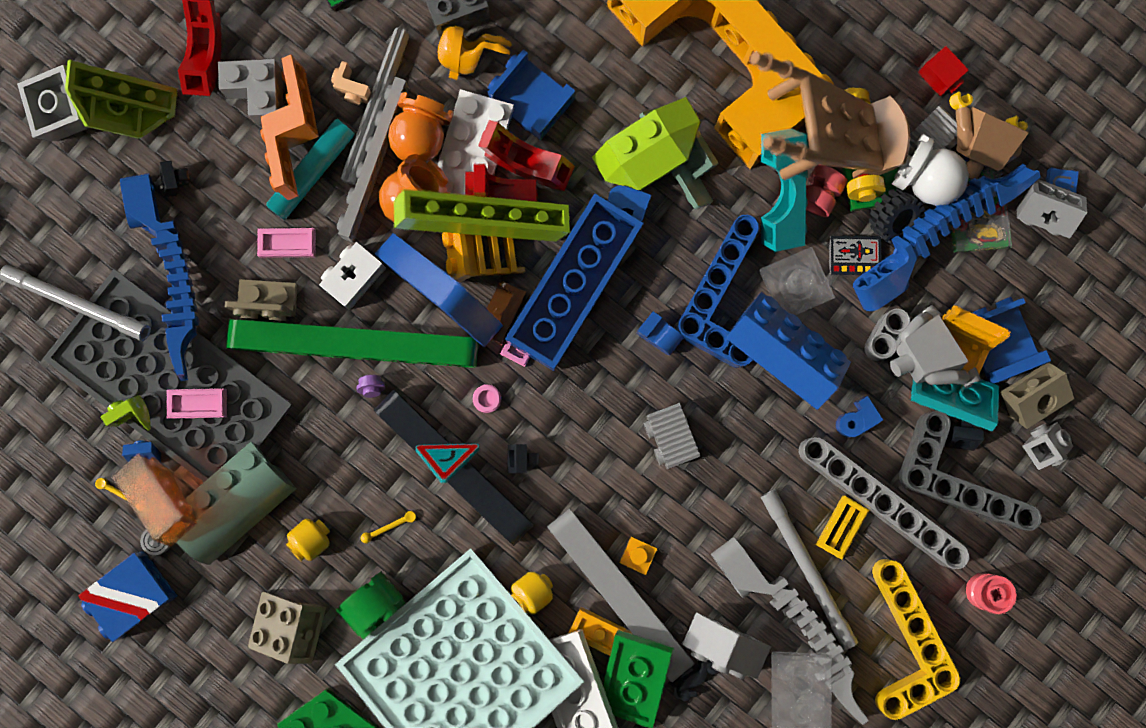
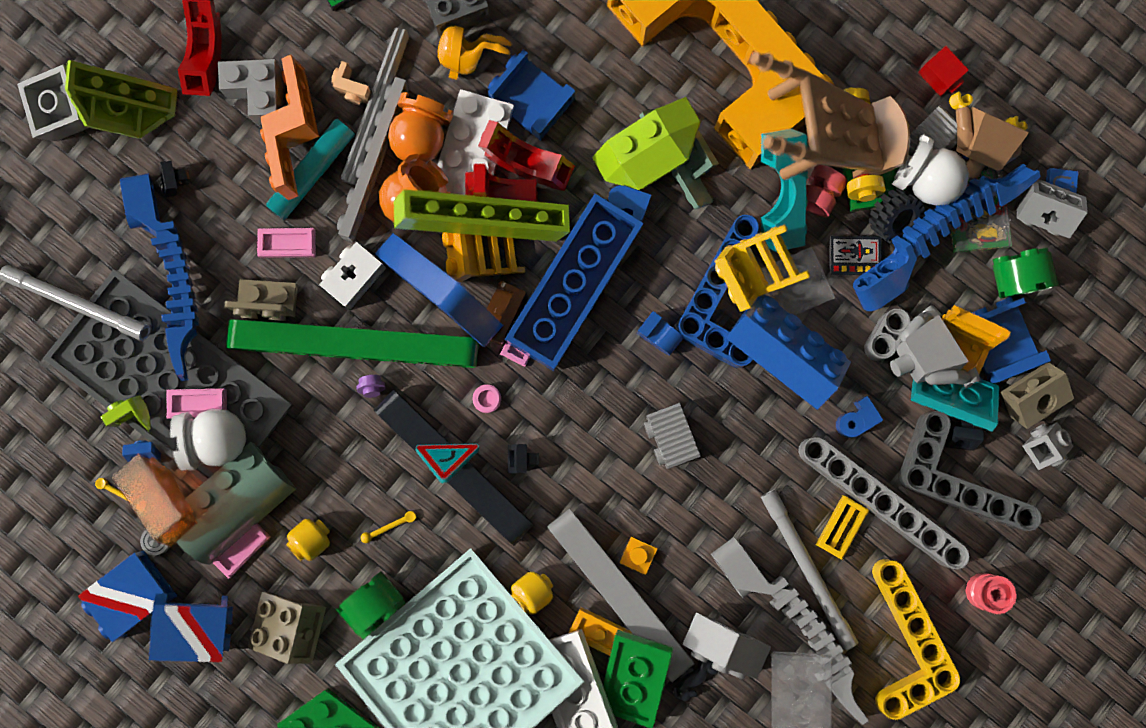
none -> panel [149,593,233,662]
none -> white tile [170,409,246,471]
none -> bright pink tile [212,524,271,579]
none -> yellow plate [715,224,810,312]
none -> green brick [992,248,1059,299]

